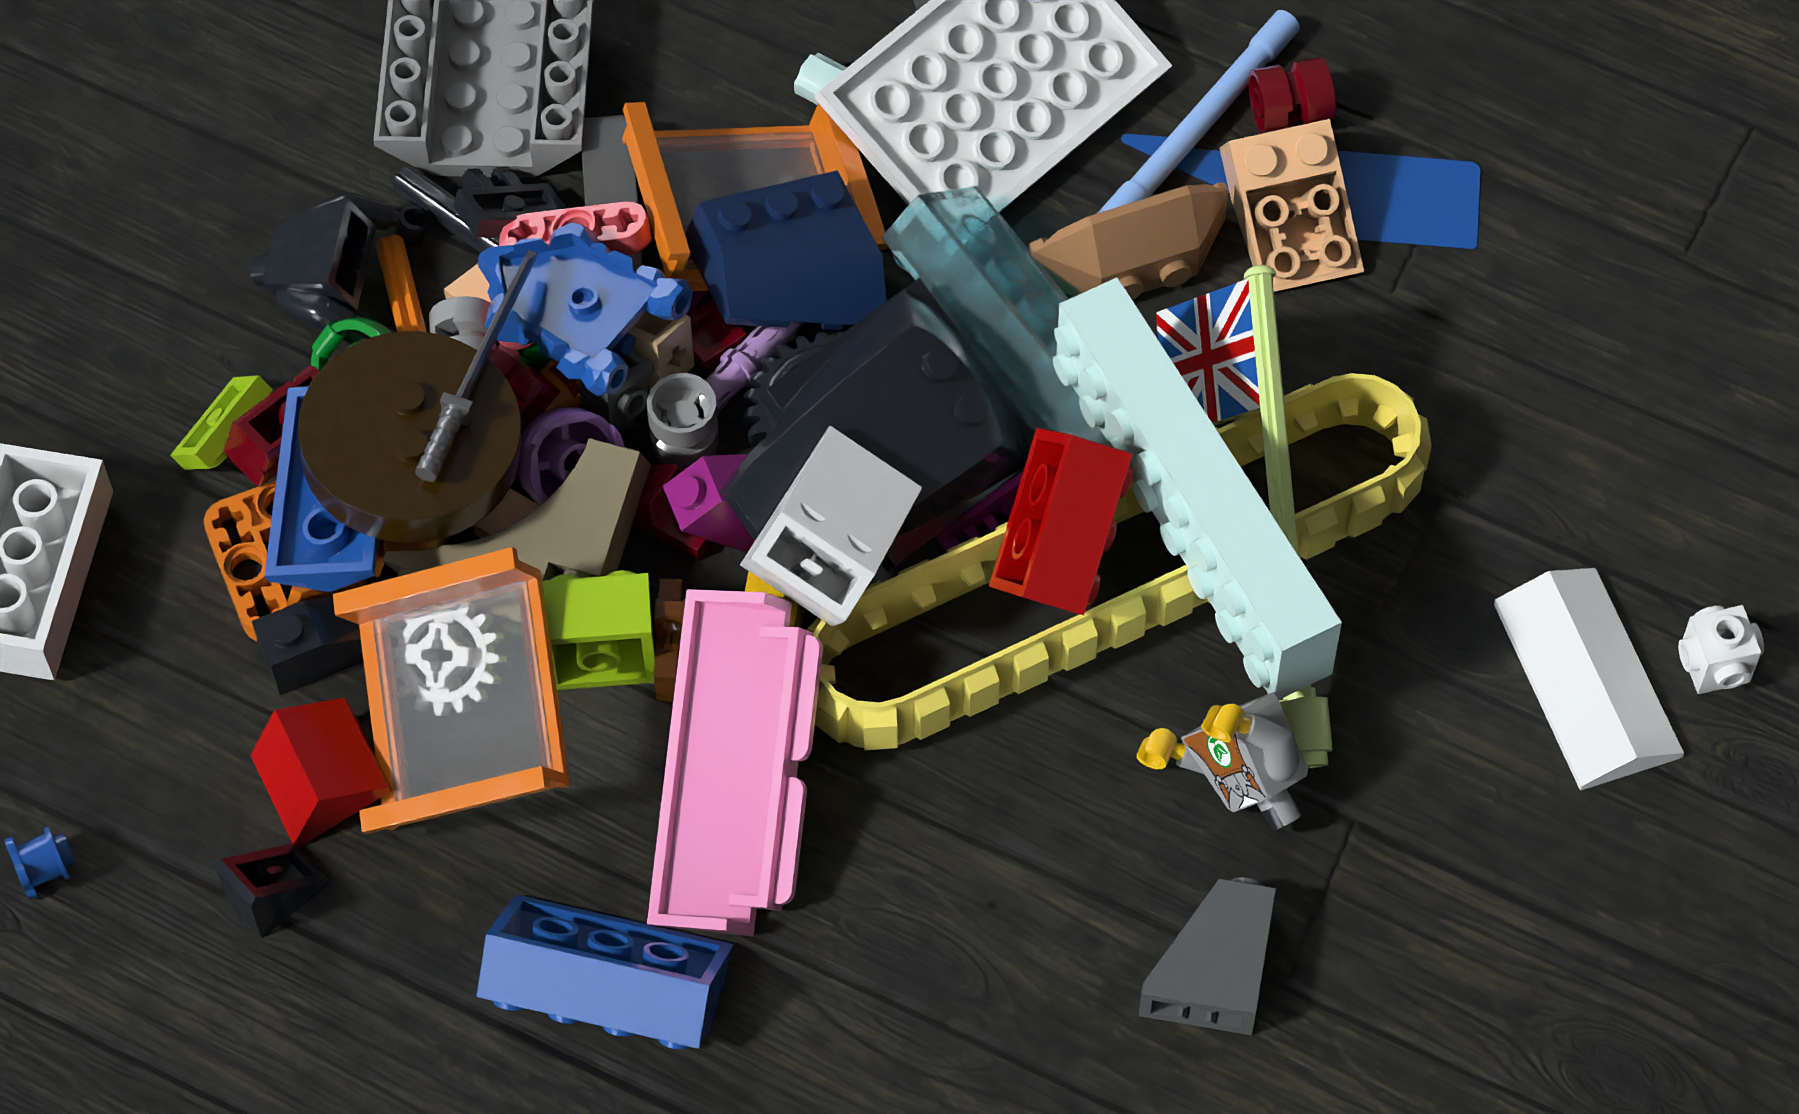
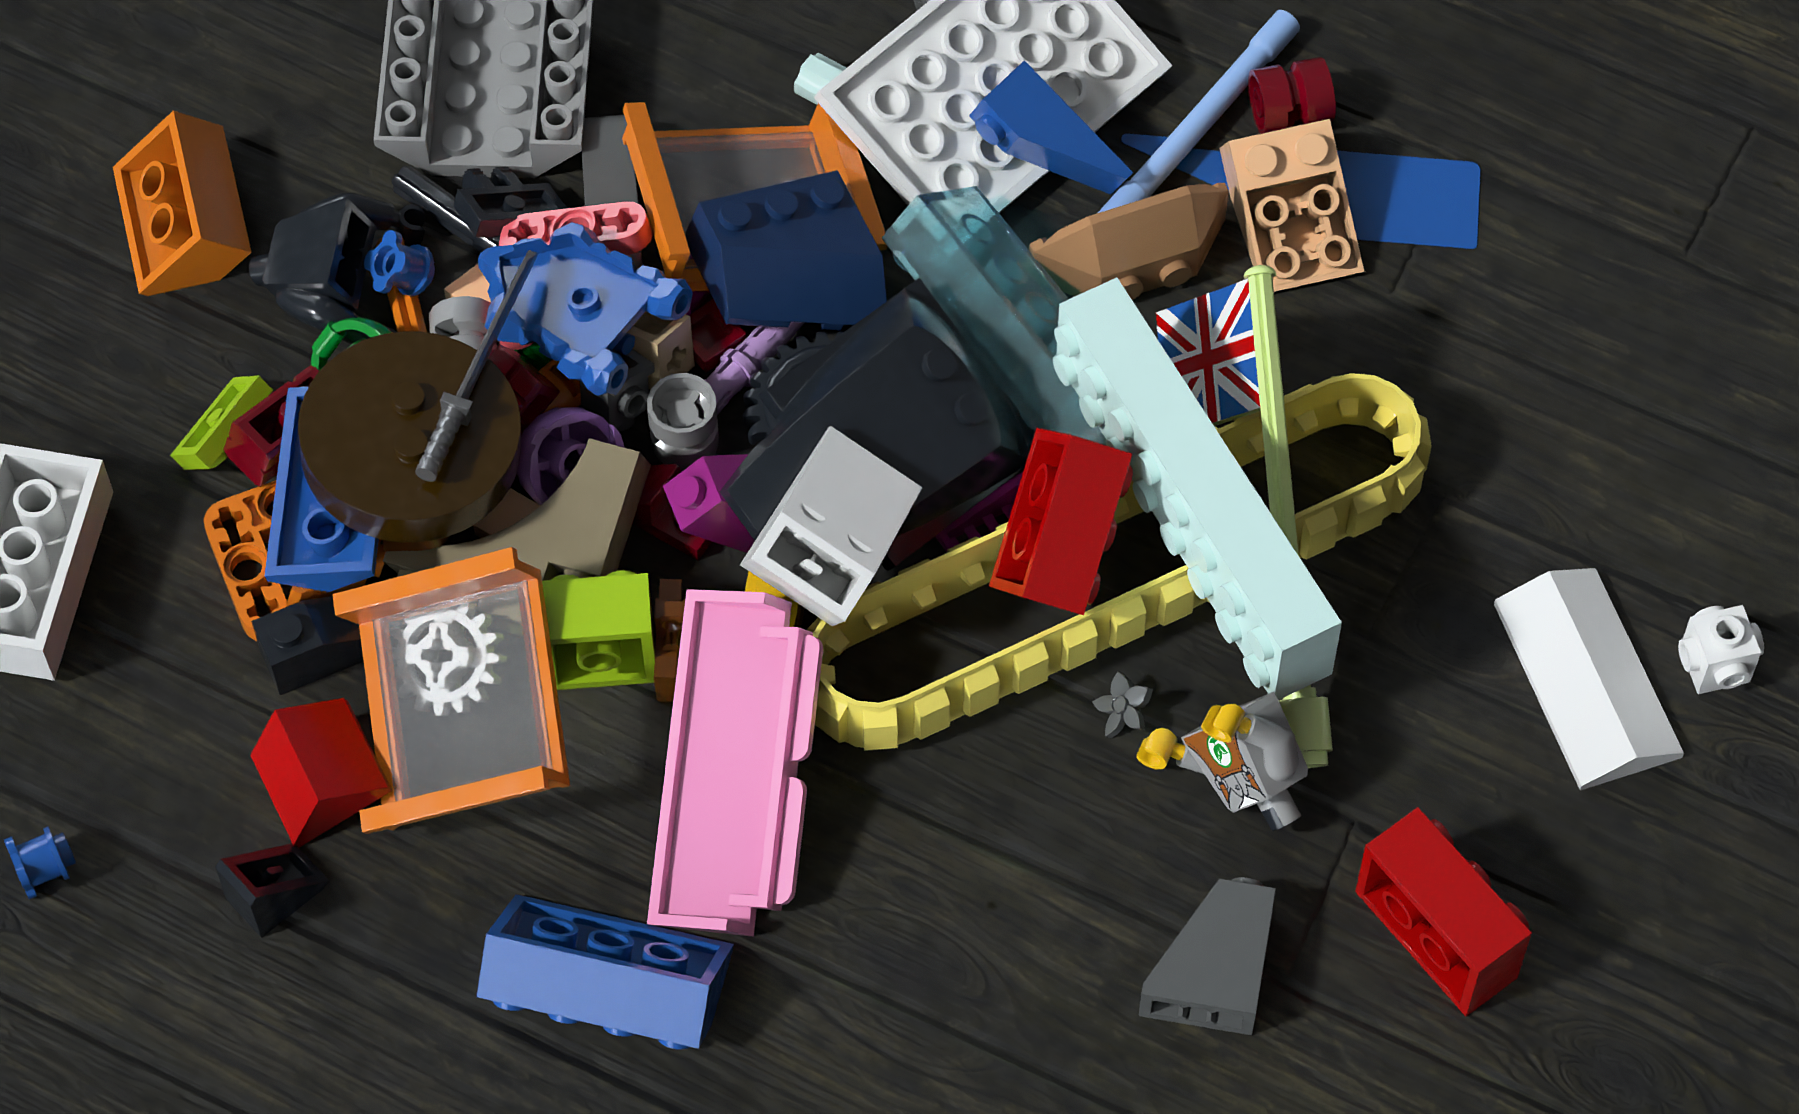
none -> orange slope [113,110,252,296]
none -> blue brick [364,230,435,297]
none -> blue slope [969,60,1133,195]
none -> dark grey plant [1092,672,1153,738]
none -> red brick [1355,807,1532,1016]

